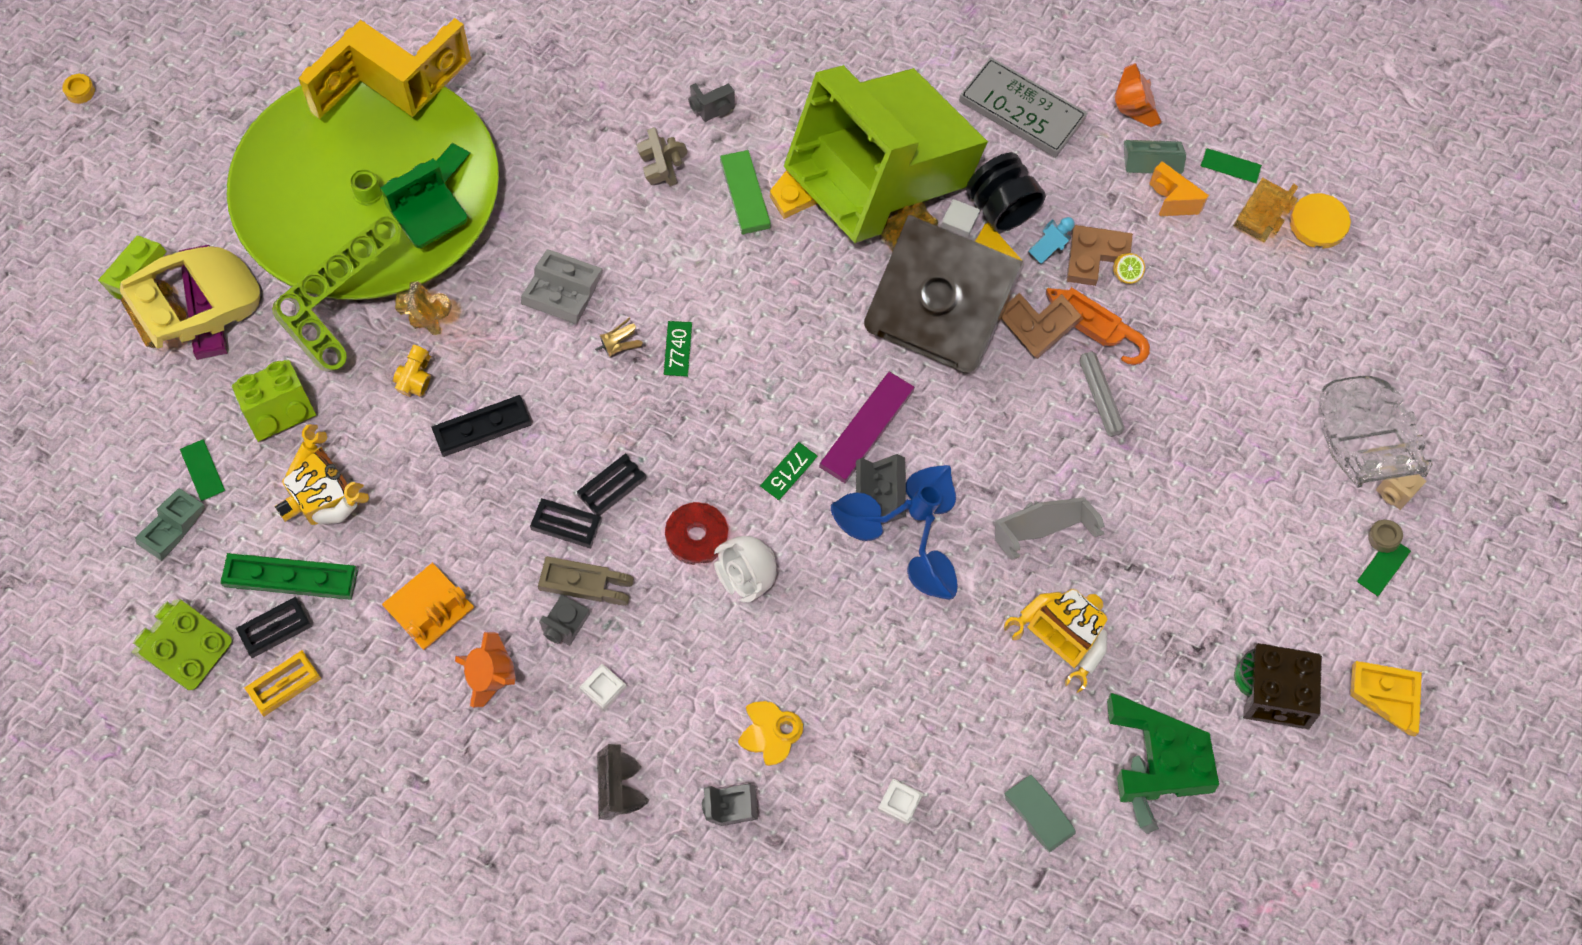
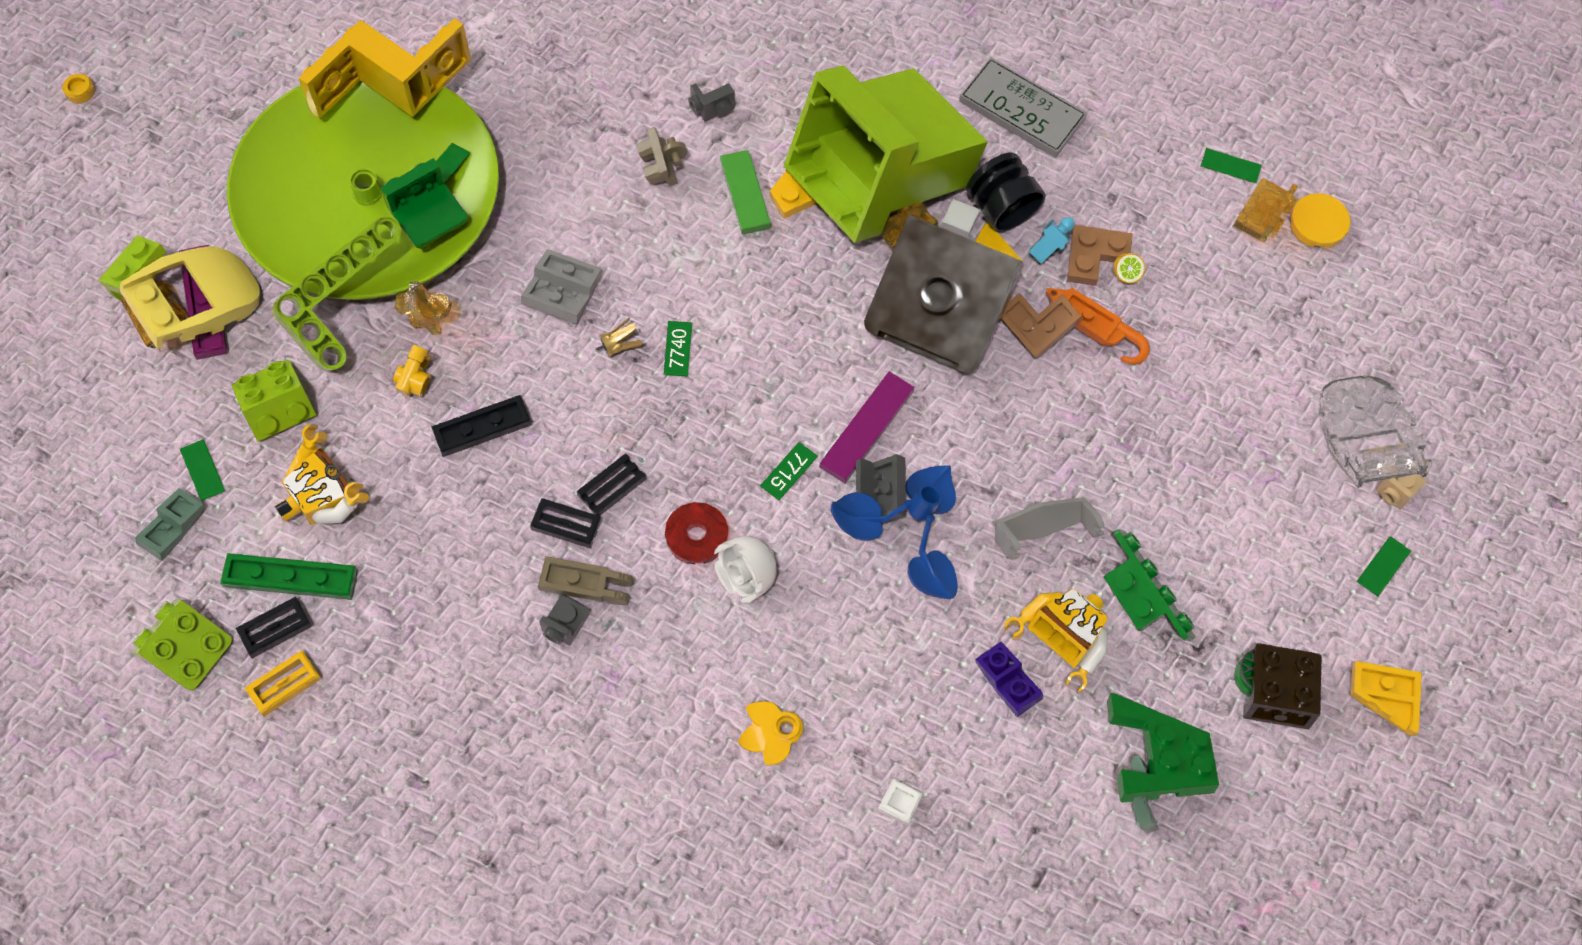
light orange hinge [382,562,474,650] -> none
orange piece [455,632,516,708] -> none
white tile [579,664,627,712] -> none
clear smoke tile [597,744,649,820] -> none
dark grey bracket [702,783,758,826] -> none
sand green slope [1004,774,1076,853] -> none
light grey axle [1079,351,1125,437] -> none
orange piece [1115,63,1162,127] -> none
sand green slope [1124,140,1186,174] -> none
light orange slope [1149,161,1209,216] -> none
dark tan tile [1368,519,1403,553] -> none
none -> dark purple slope [975,641,1043,717]
none -> green bracket [1104,529,1196,641]

